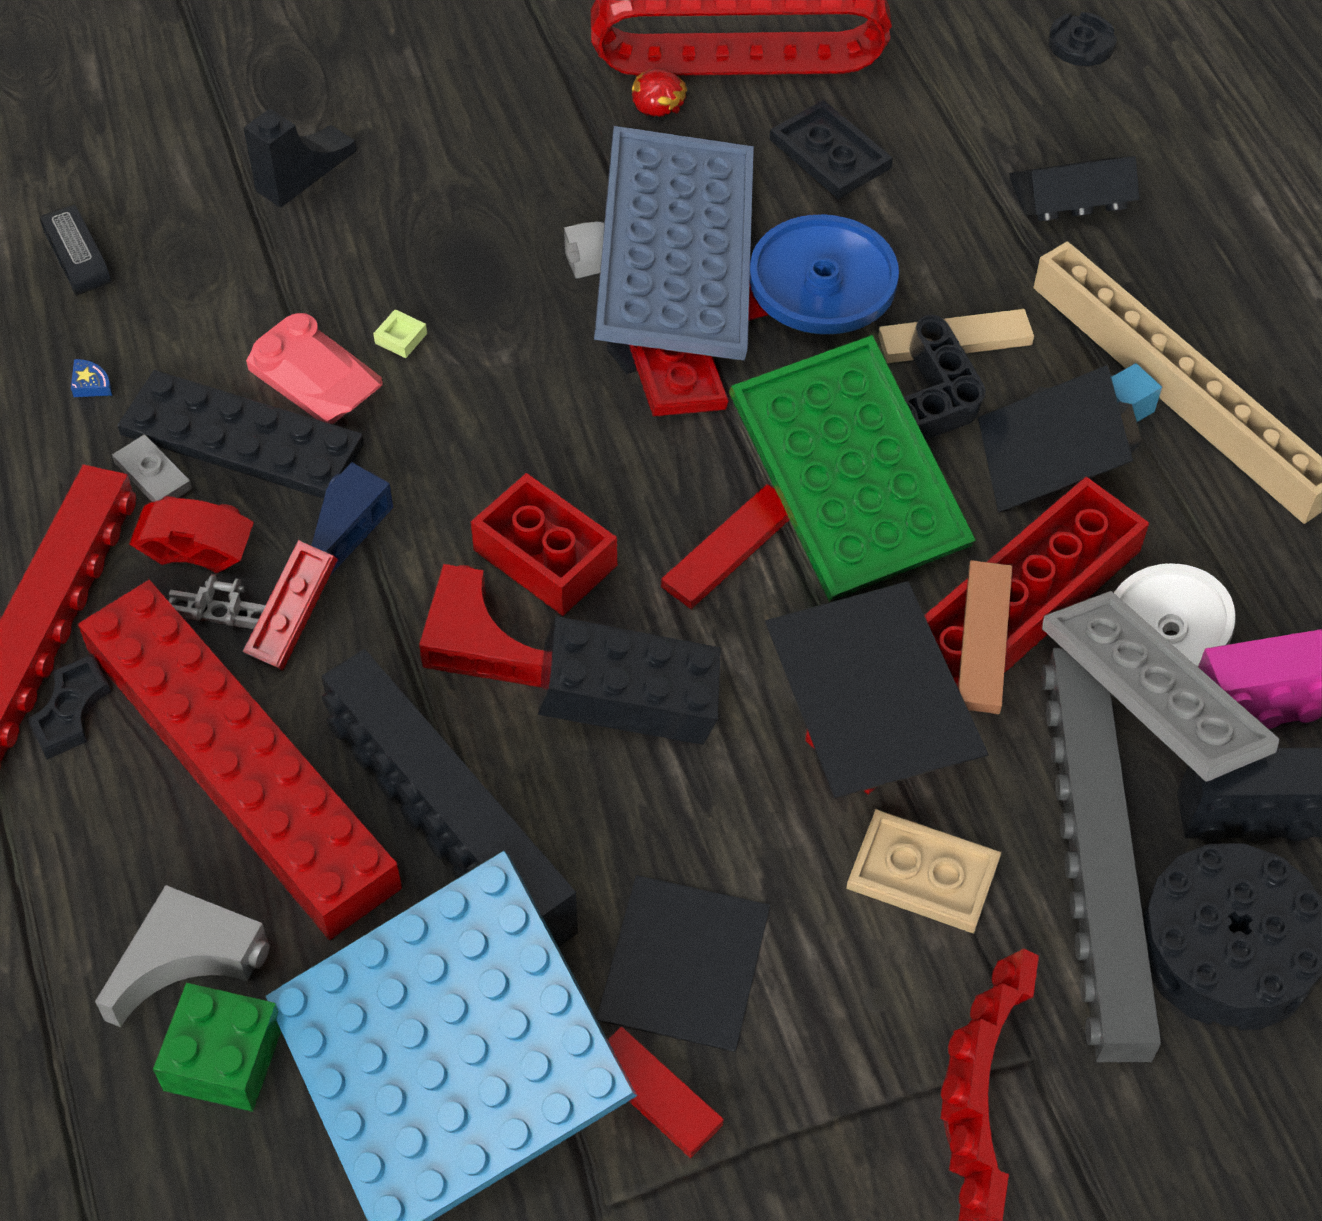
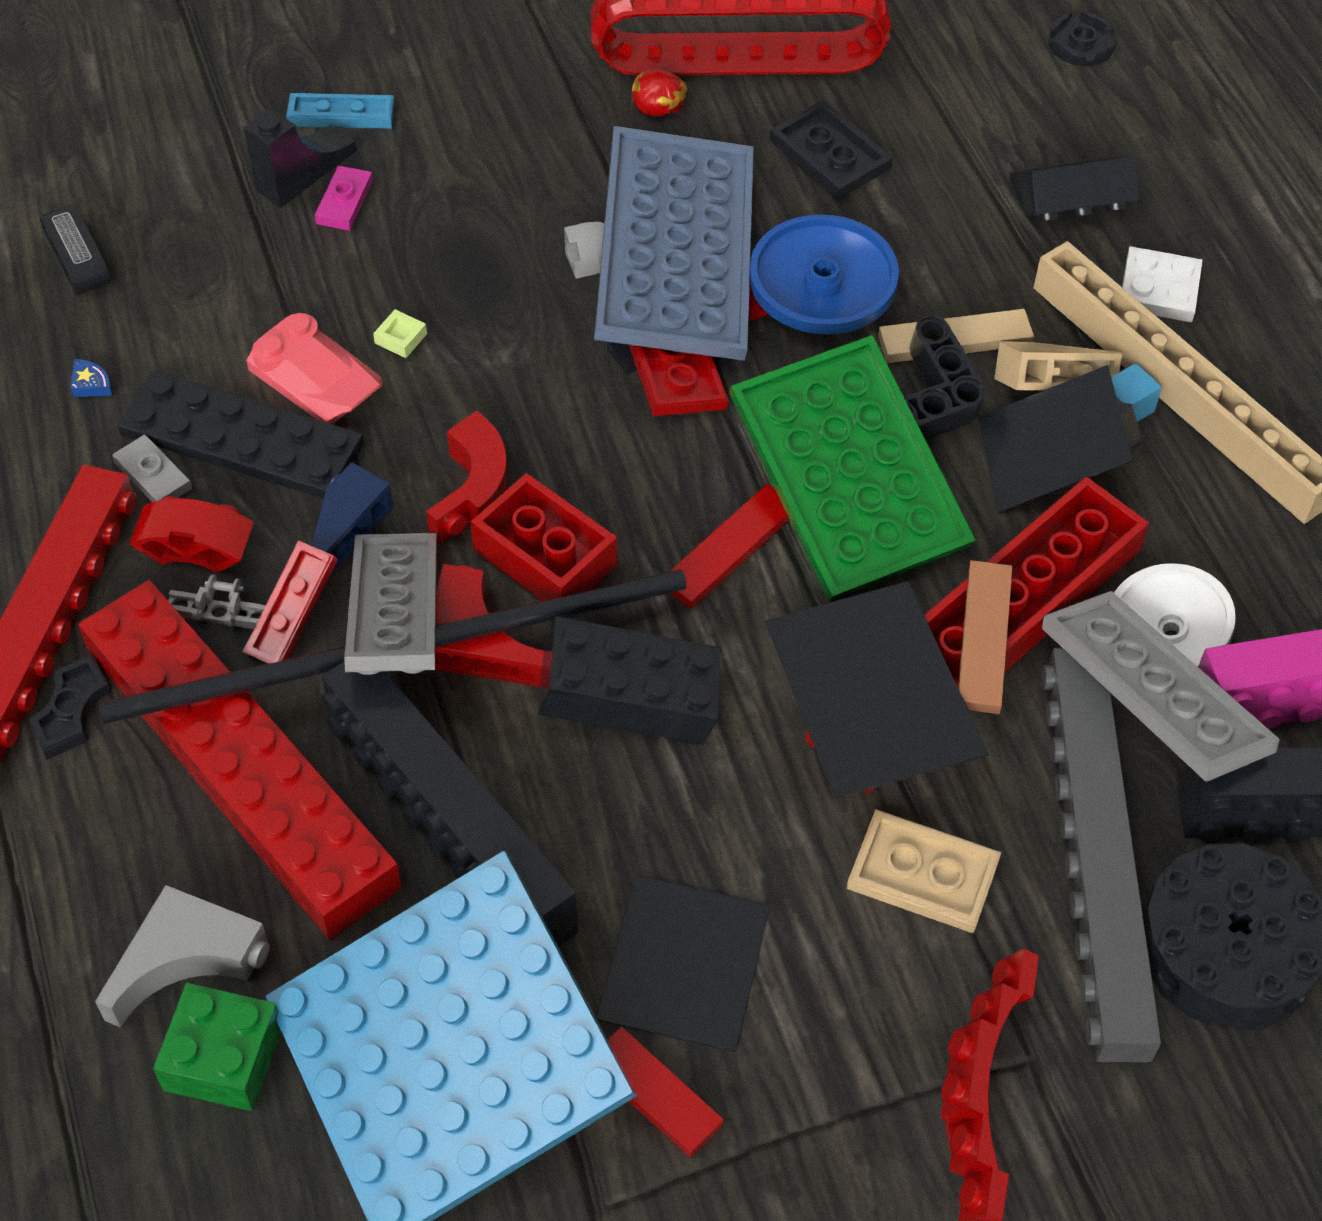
none -> black piece [99,569,686,724]
none -> dark azure tile [286,93,395,129]
none -> dark pink plate [315,166,373,231]
none -> light grey plate [344,533,437,675]
none -> red arch [426,411,508,545]
none -> tan slope [994,342,1122,390]
none -> white plate [1122,246,1203,322]

